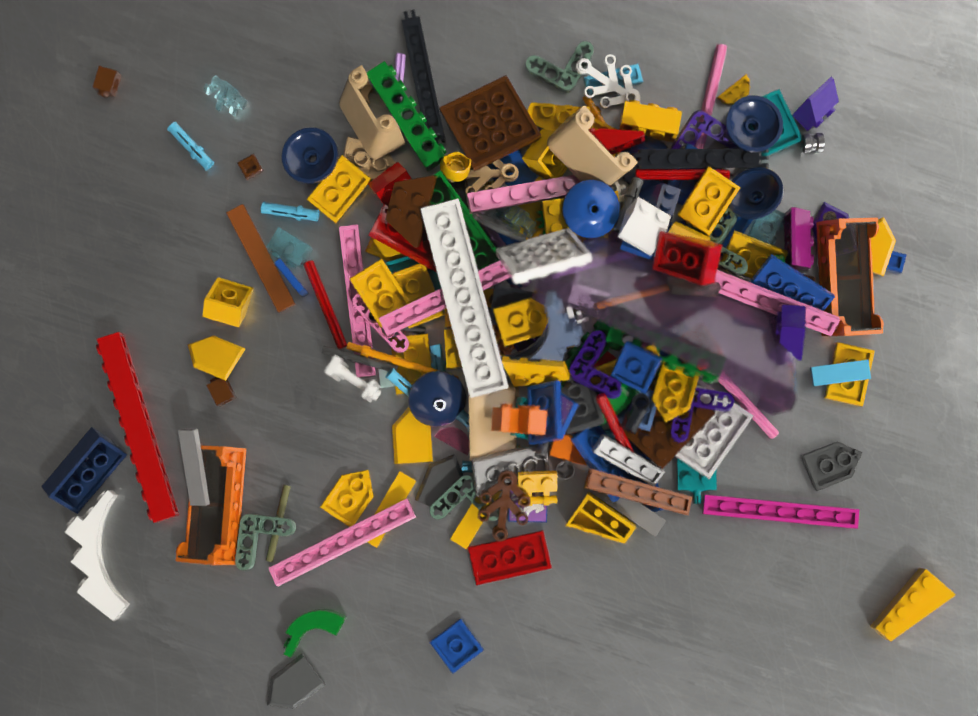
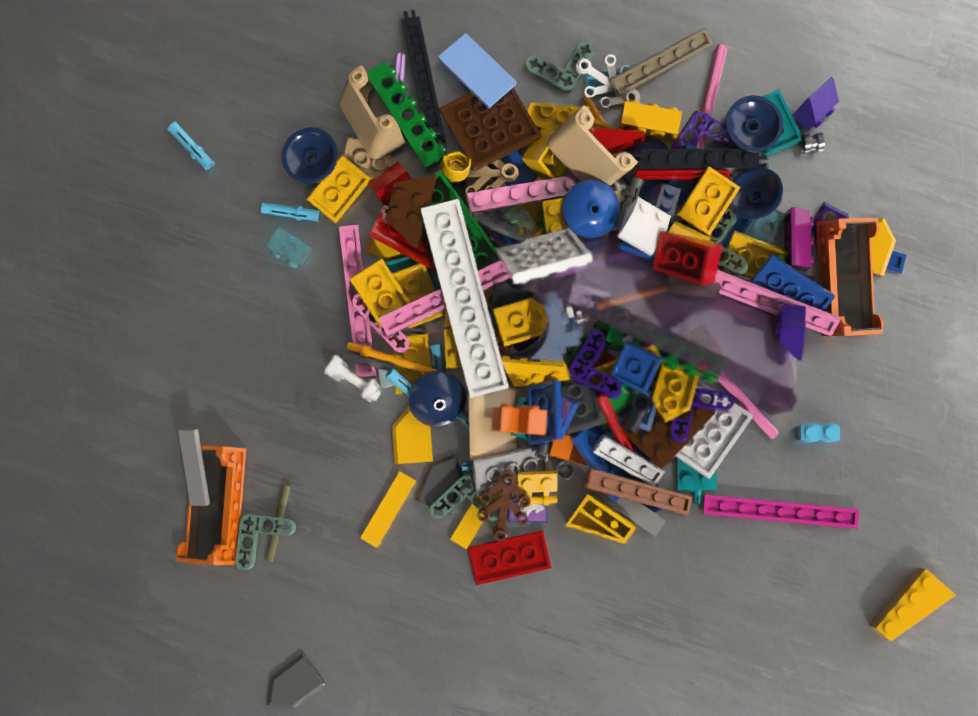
dark blue slope [41,427,127,514] -> none
white arch [65,490,130,621] -> none
reddish brown brick [93,66,122,98] -> none
red brick [96,332,179,523] -> none
yellow tile [187,335,245,381] -> none
yellow slope [202,277,254,327] -> none
clear light blue piece [203,75,247,117] -> none
reddish brown brick [206,377,237,407] -> none
dark orange tile [226,204,296,313] -> none
reddish brown tile [237,154,263,180] -> none
bright pink plate [269,499,416,586] -> none
blue tile [275,258,308,297] -> none
green arch [283,609,347,658] -> none
red axle [304,260,347,350] -> none
yellow tile [320,470,374,527] -> none
blue tile [429,618,484,674] -> none
clear pink tile [434,427,470,456] -> none
yellow tile [717,74,750,105] -> none
dark grey tile [801,441,863,491] -> none
medium azure tile [810,360,871,387] -> none
yellow tile [824,342,875,407] -> none
none -> light blue tile [438,33,517,108]
none -> dark tan tile [609,27,713,97]
none -> medium azure brick [796,423,840,443]

